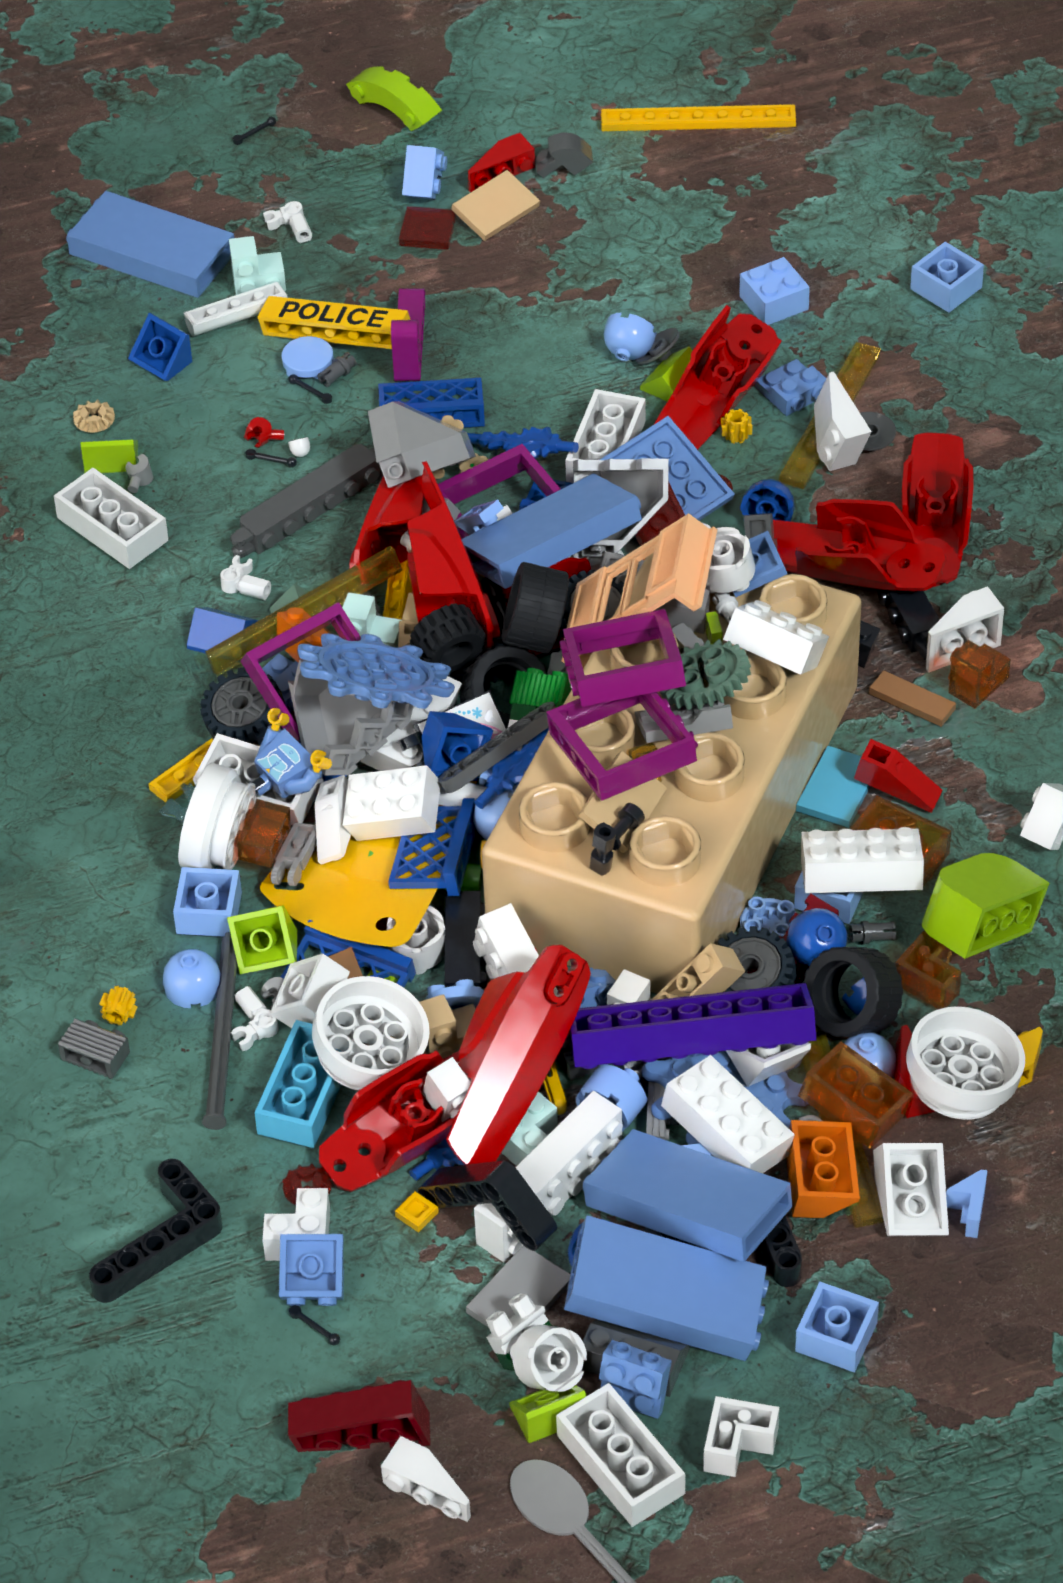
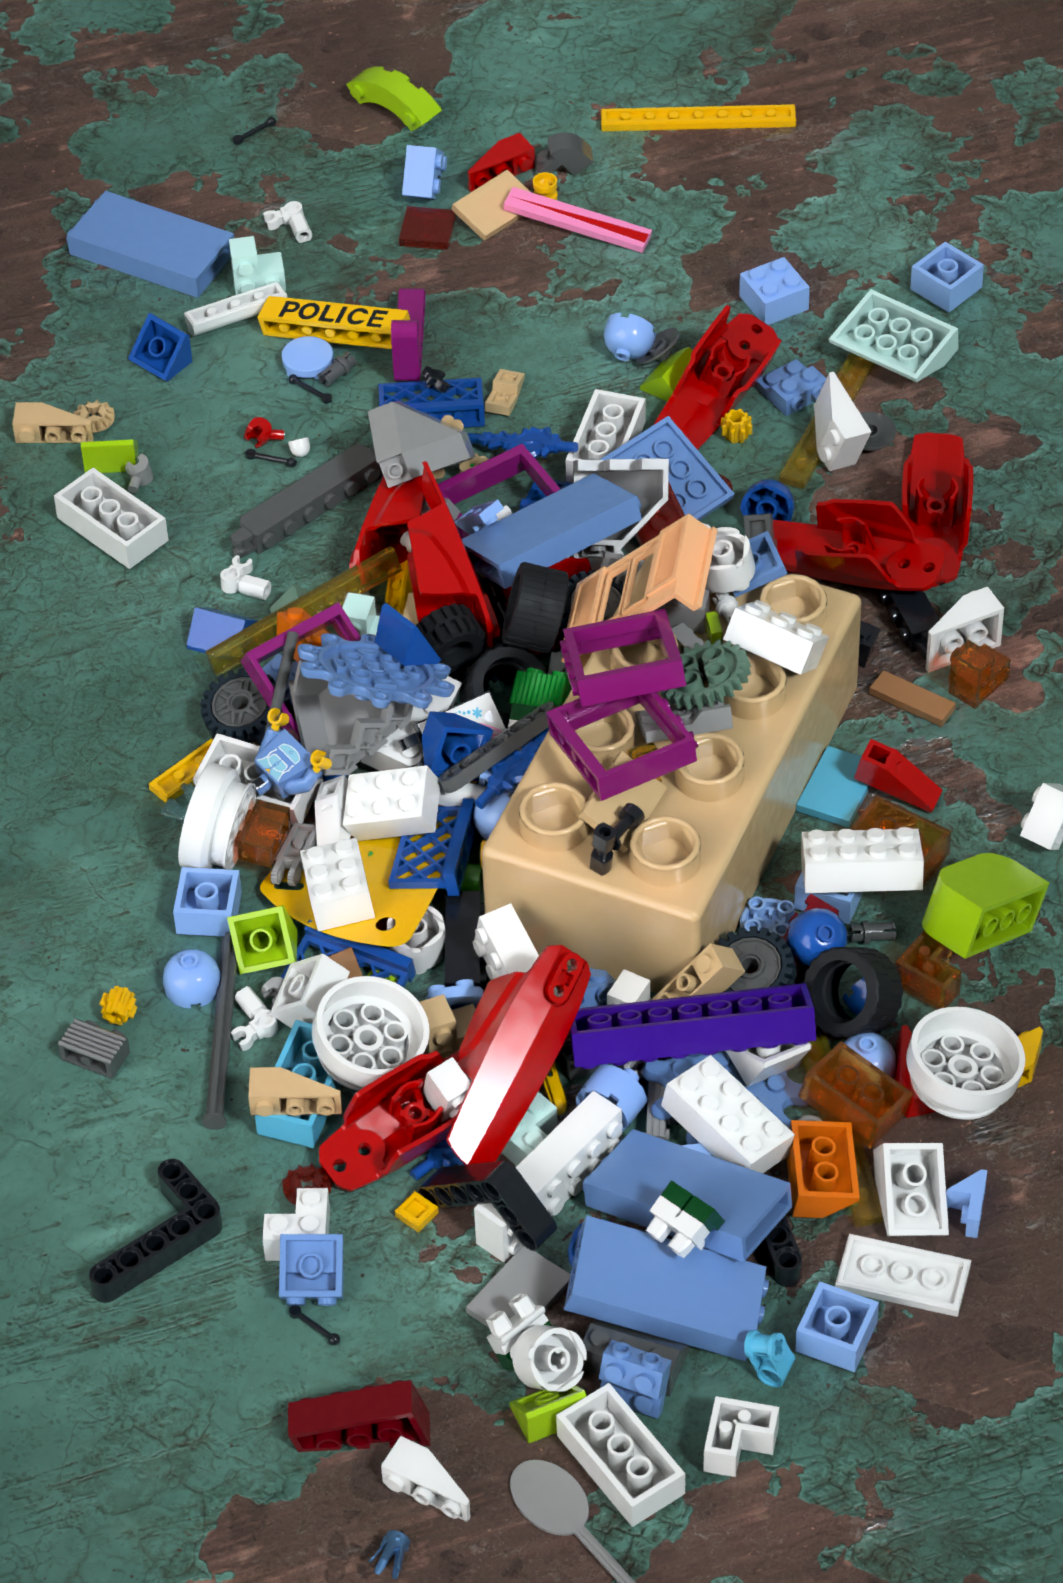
none -> tan slope [13,402,94,443]
none -> tan slope [248,1067,342,1116]
none -> dark grey bar [264,631,299,735]
none -> white brick [300,838,375,932]
none -> flat silver piece [368,1530,411,1580]
none -> blue slope [374,603,441,666]
none -> black piece [422,366,450,393]
none -> tan slope [485,369,525,416]
none -> bright pink tile [503,187,652,253]
none -> yellow wheel [533,172,558,201]
none -> white hips [646,1180,725,1258]
none -> medium azure piece [744,1330,795,1388]
none -> light aqua slope [829,289,958,382]
none -> white tile [835,1234,971,1317]

